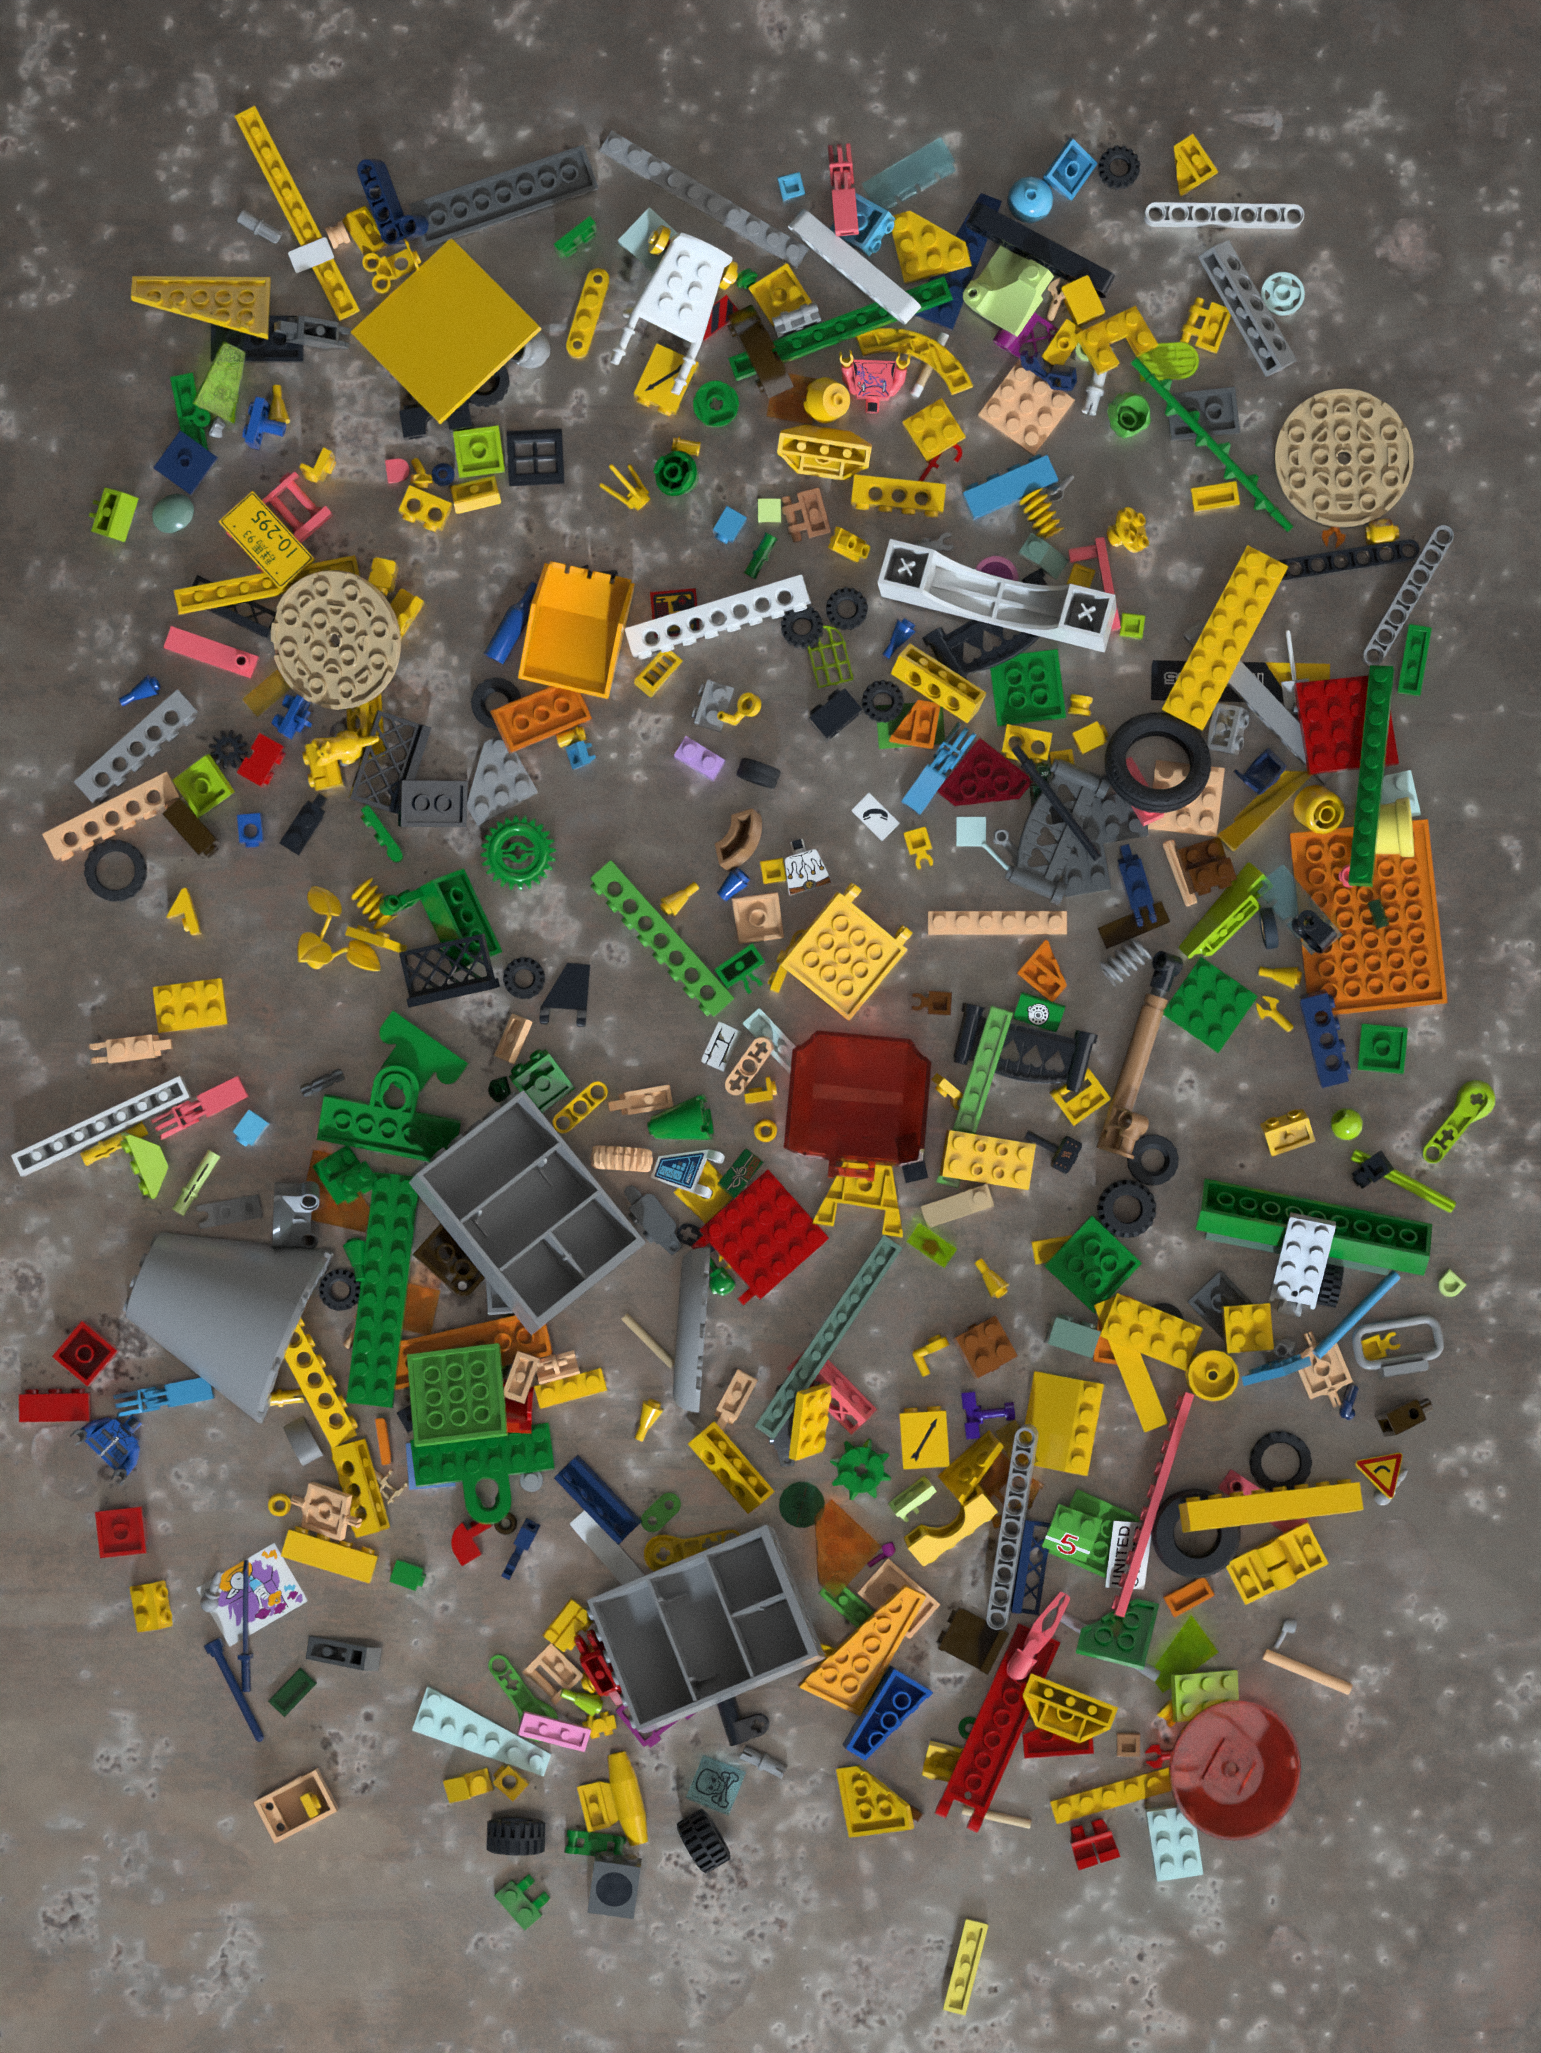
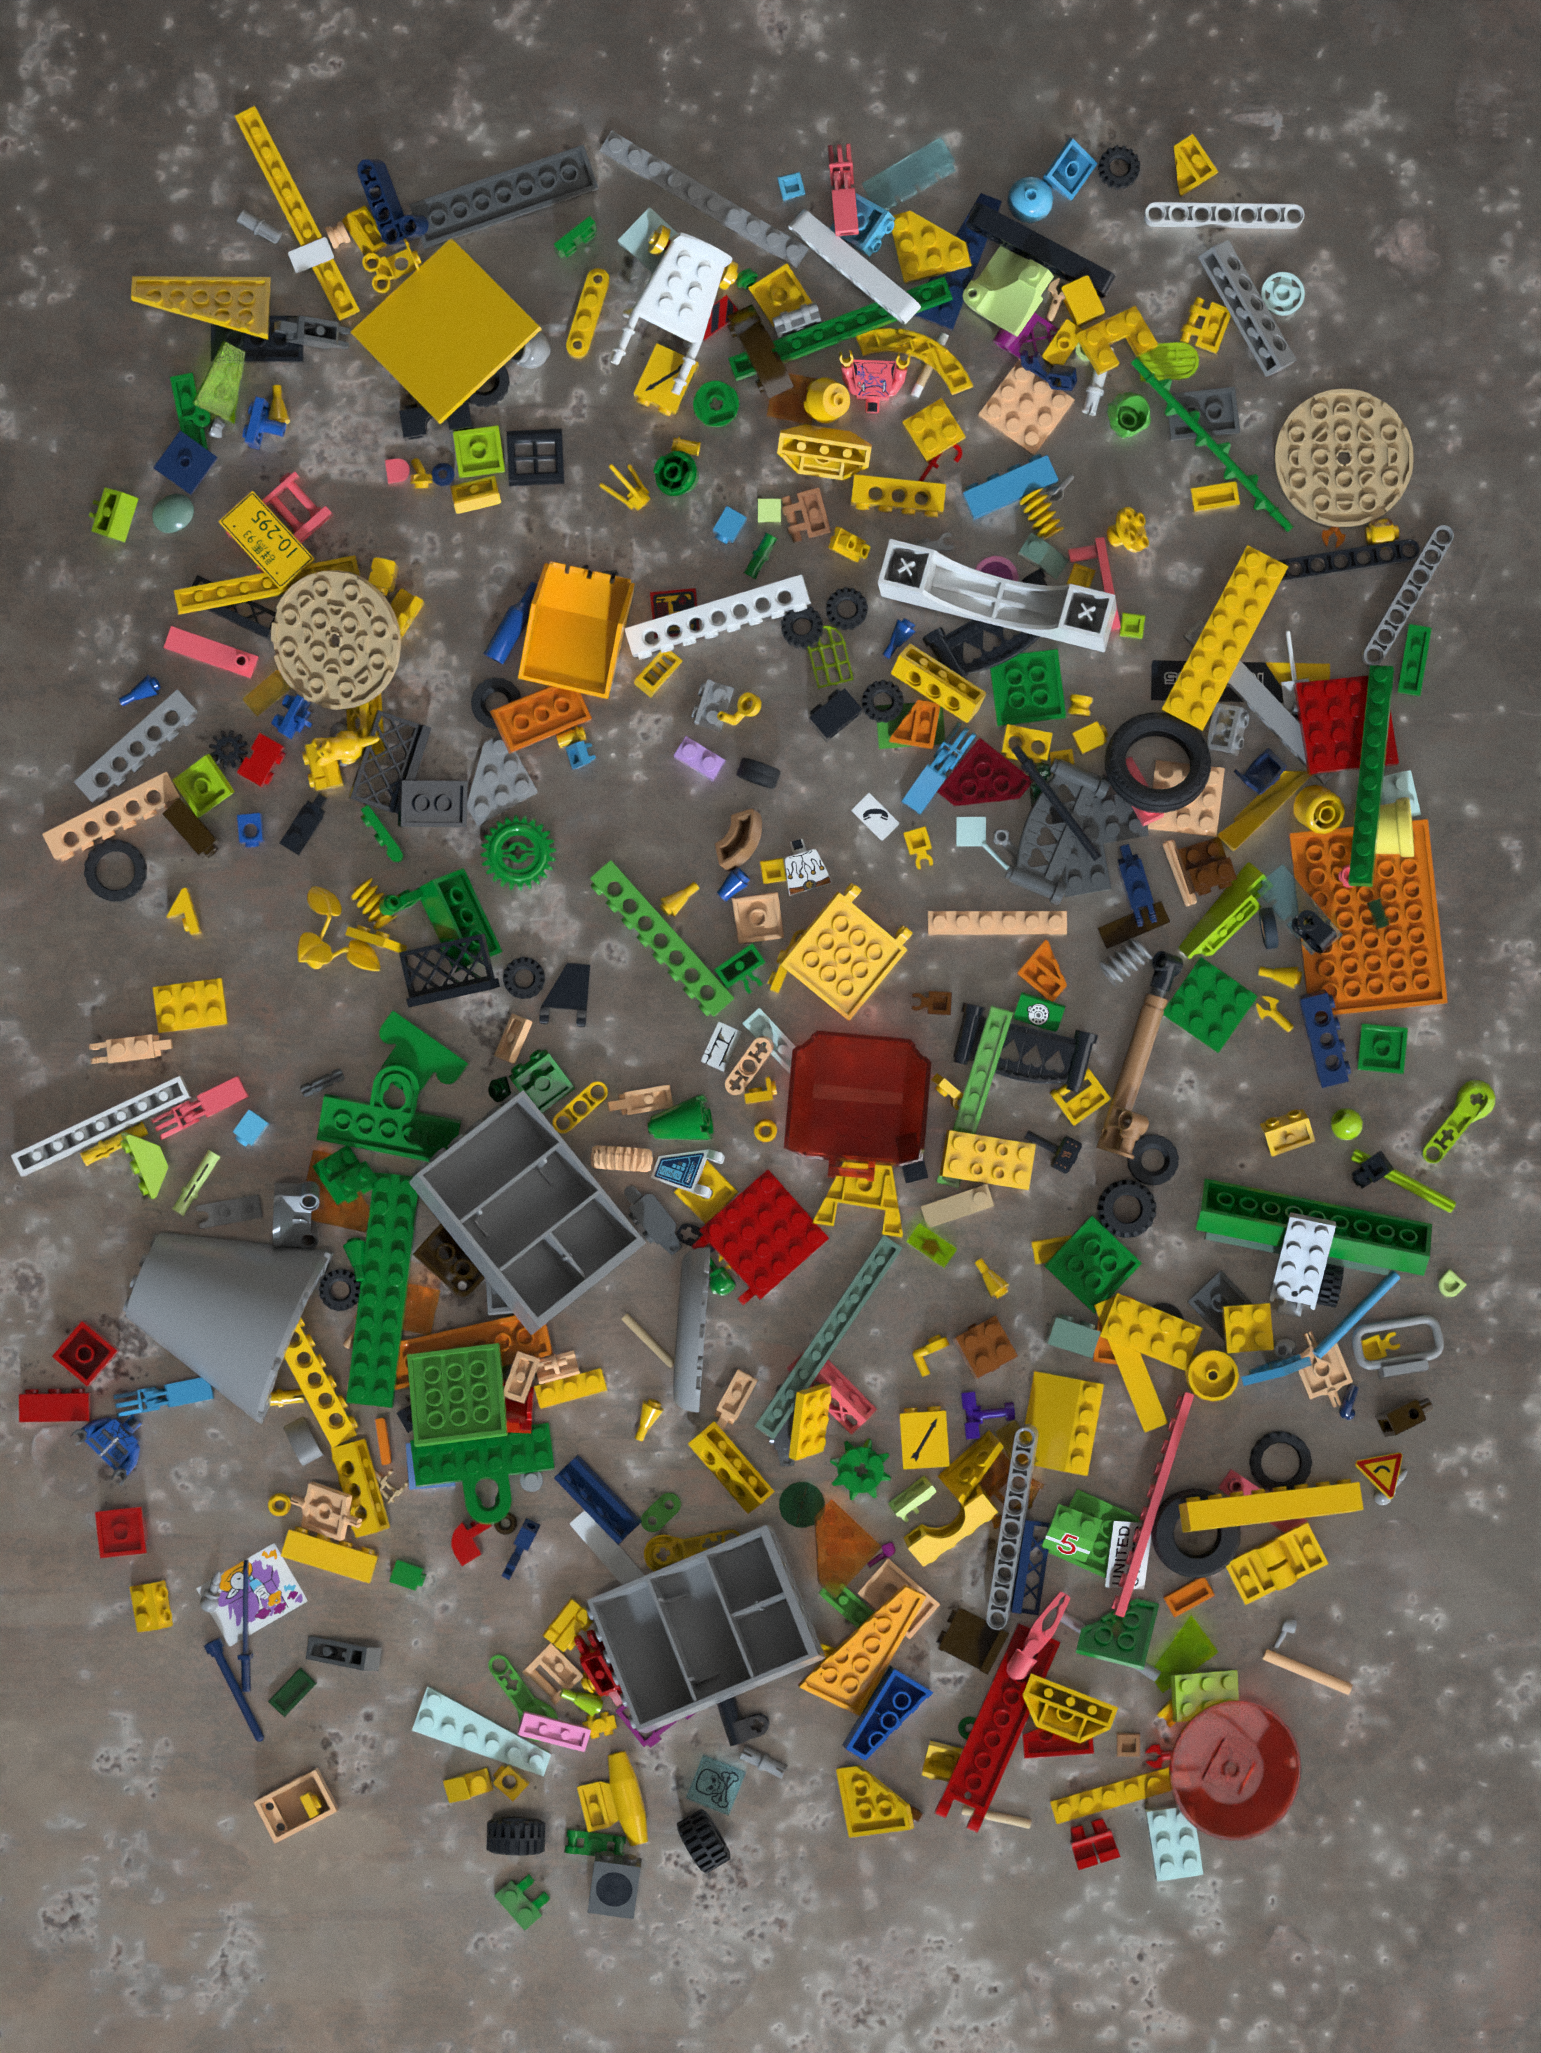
yellow bracket [299,447,336,483] -> none
yellow brick [398,485,453,532] -> none
dark green tile [717,1148,764,1199] -> none
light yellow plate [943,1918,988,2016] -> none

